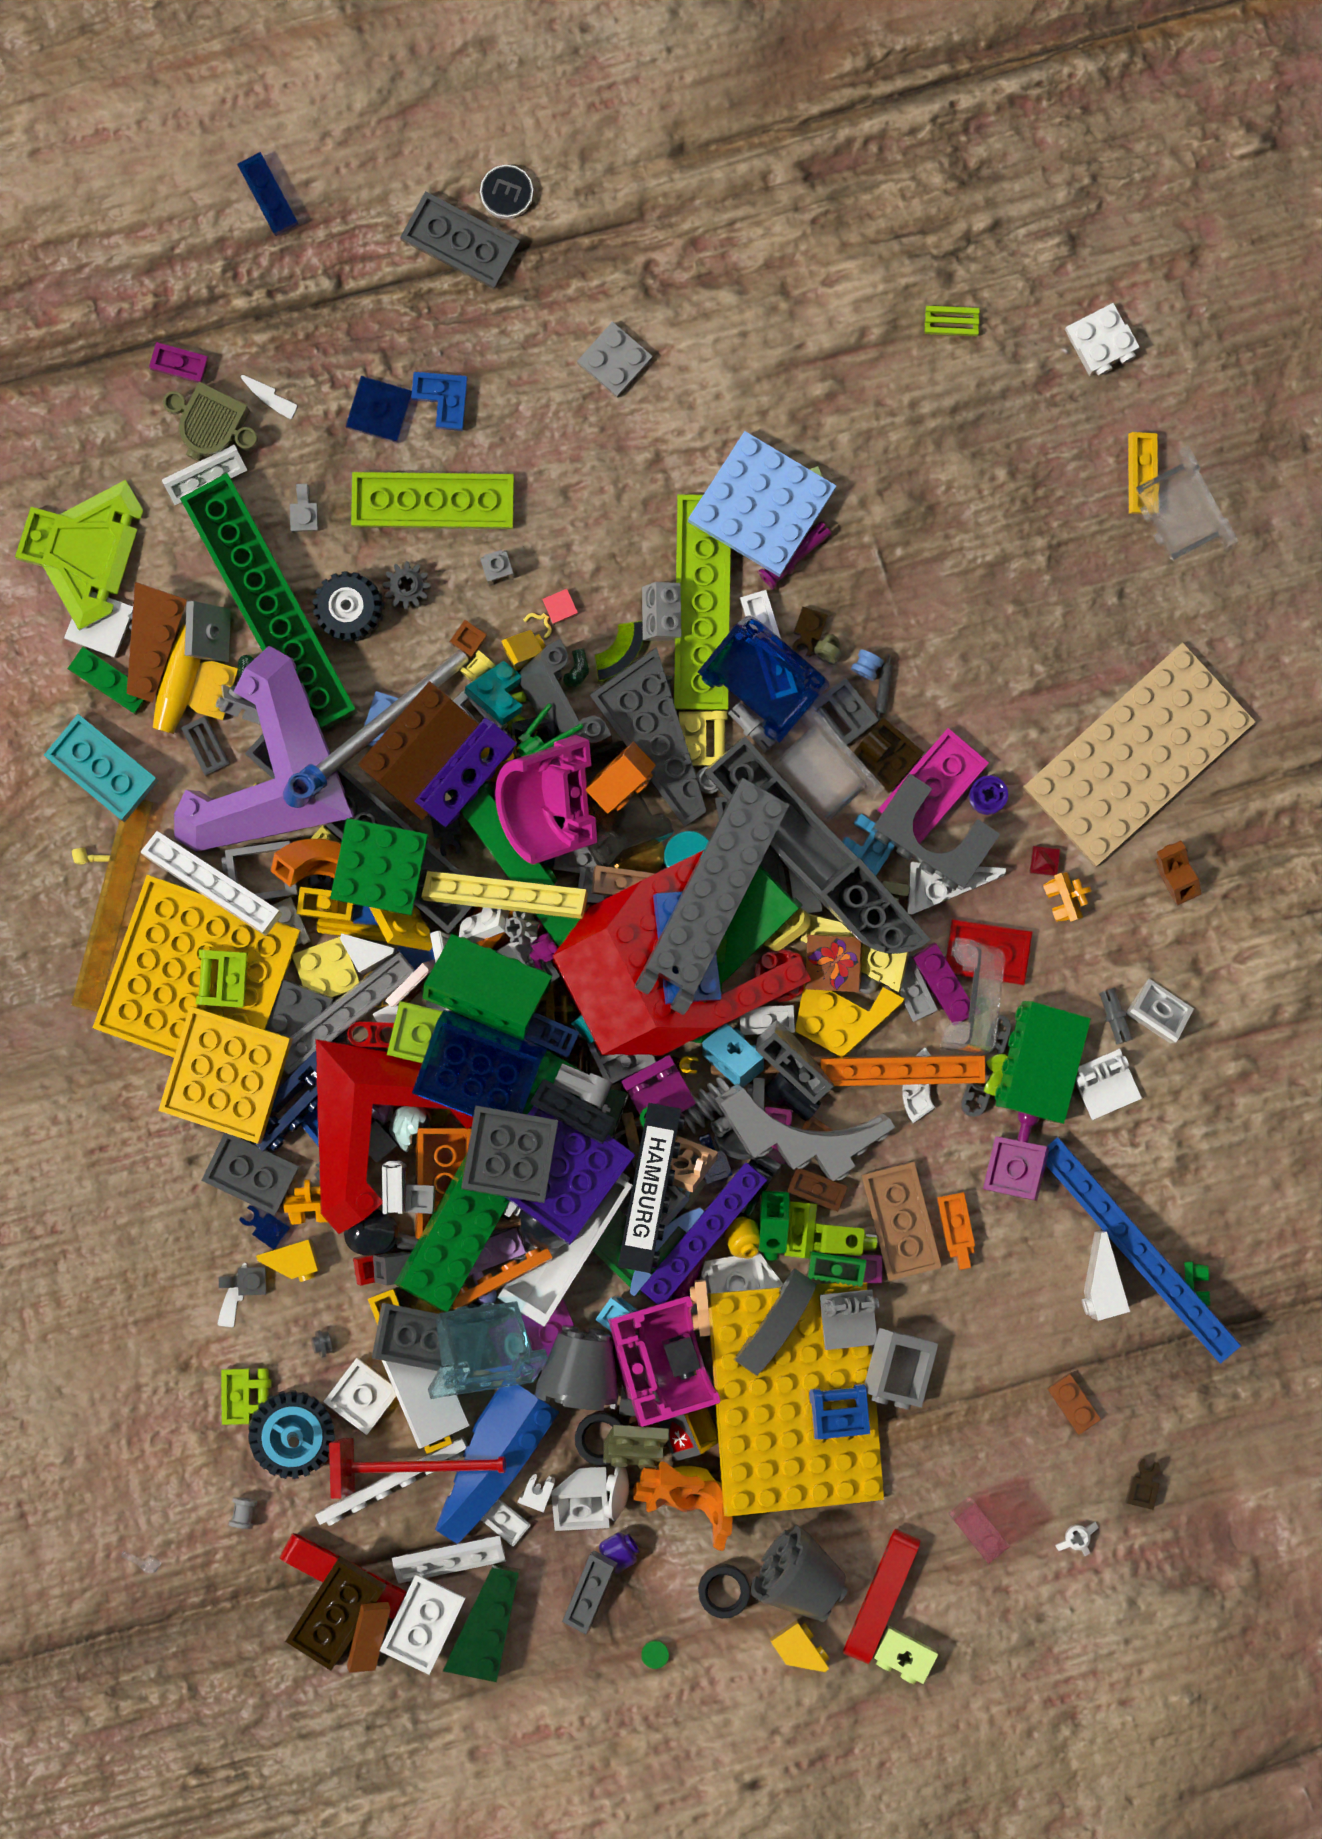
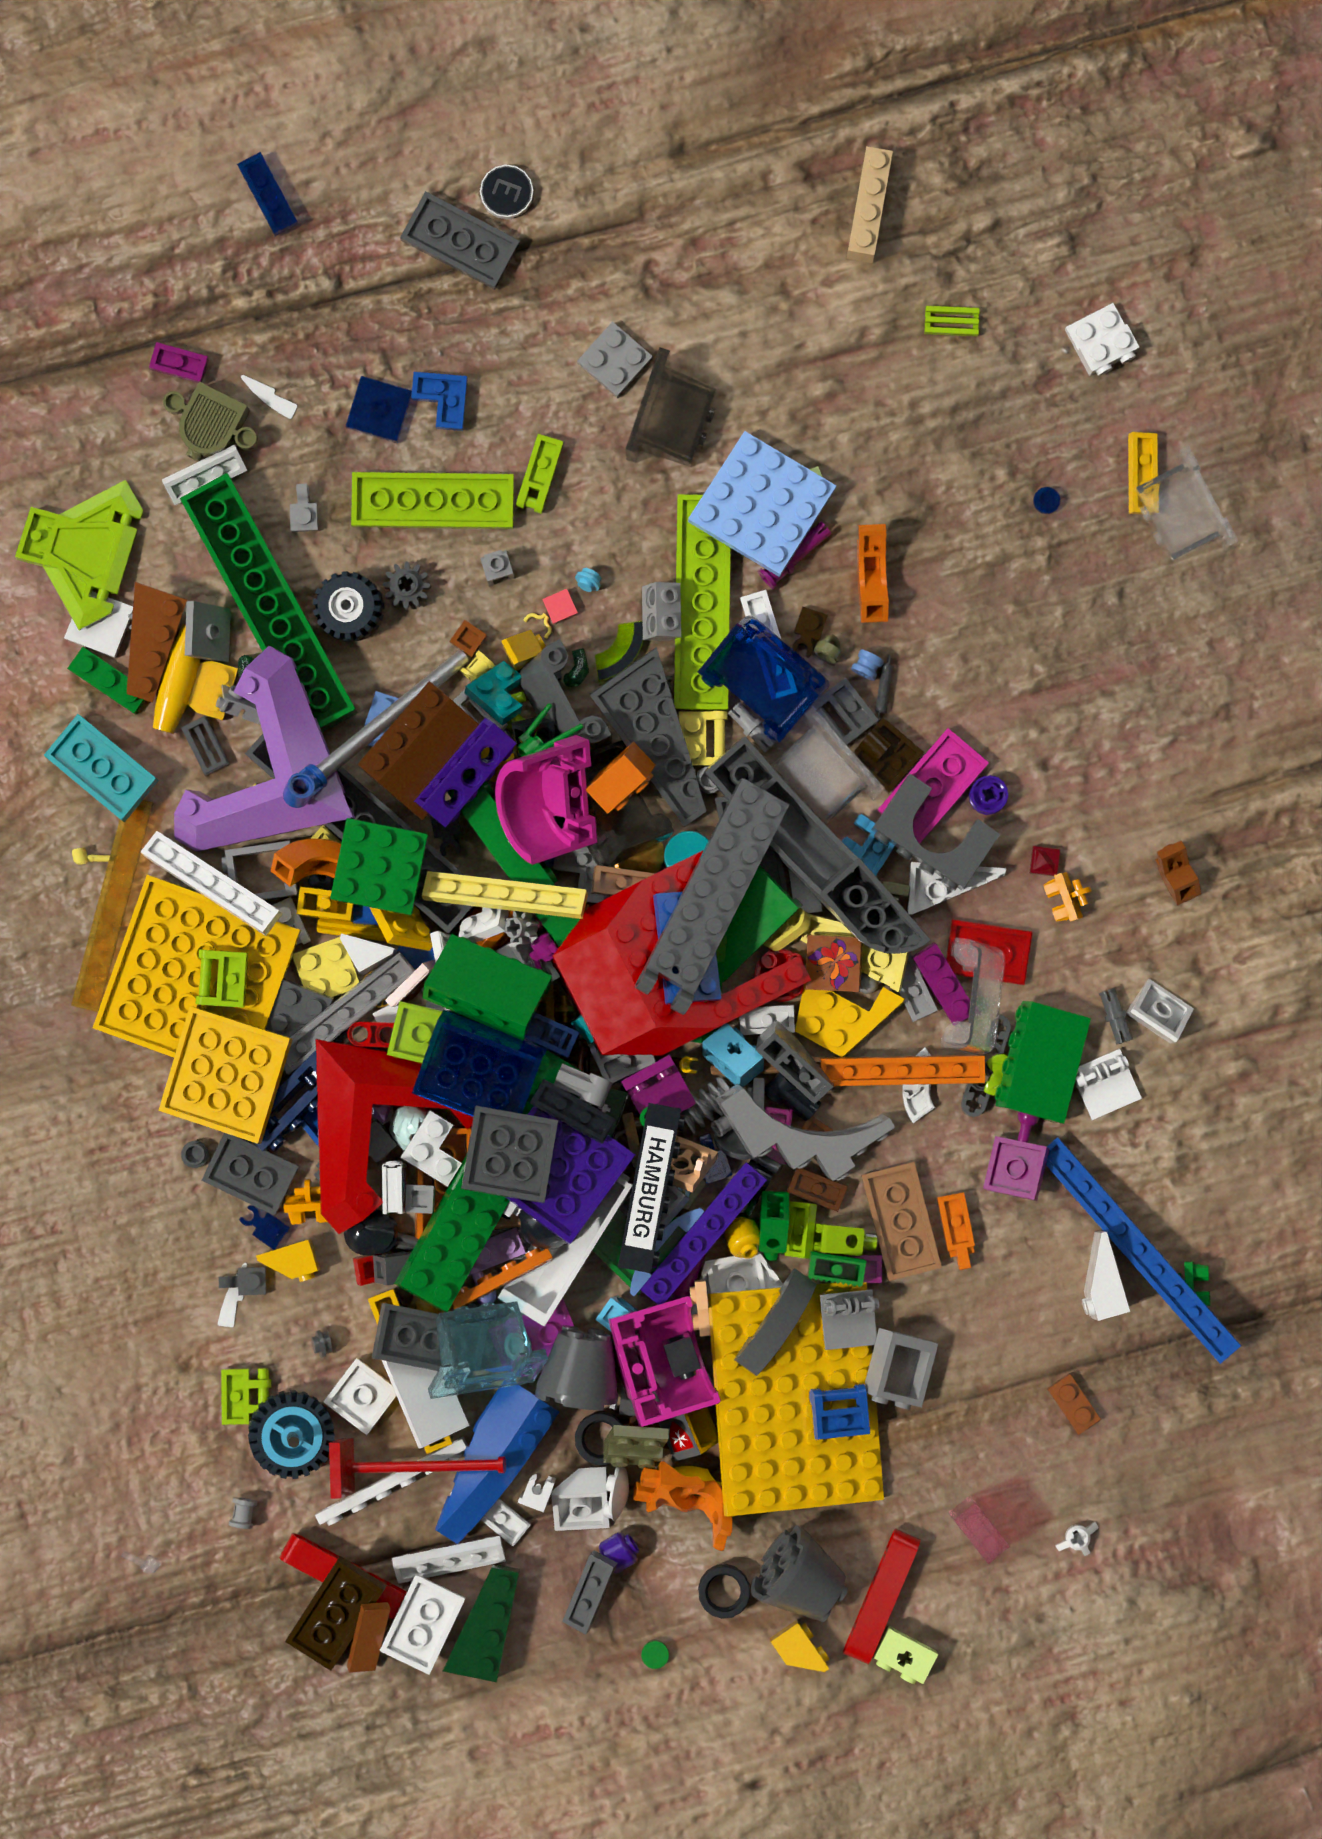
tan plate [1022,642,1255,867] -> none
dark brown plate [1125,1458,1160,1510] -> none
none -> dark grey plate [181,1141,209,1168]
none -> white plate [400,1111,462,1187]
none -> lime plate [516,434,564,514]
none -> medium azure plate [575,568,601,592]
none -> clear smoke windscreen [625,347,717,467]
none -> tan arch [846,146,893,263]
none -> orange arch [857,524,889,623]
none -> clear blue plate [1033,487,1060,514]

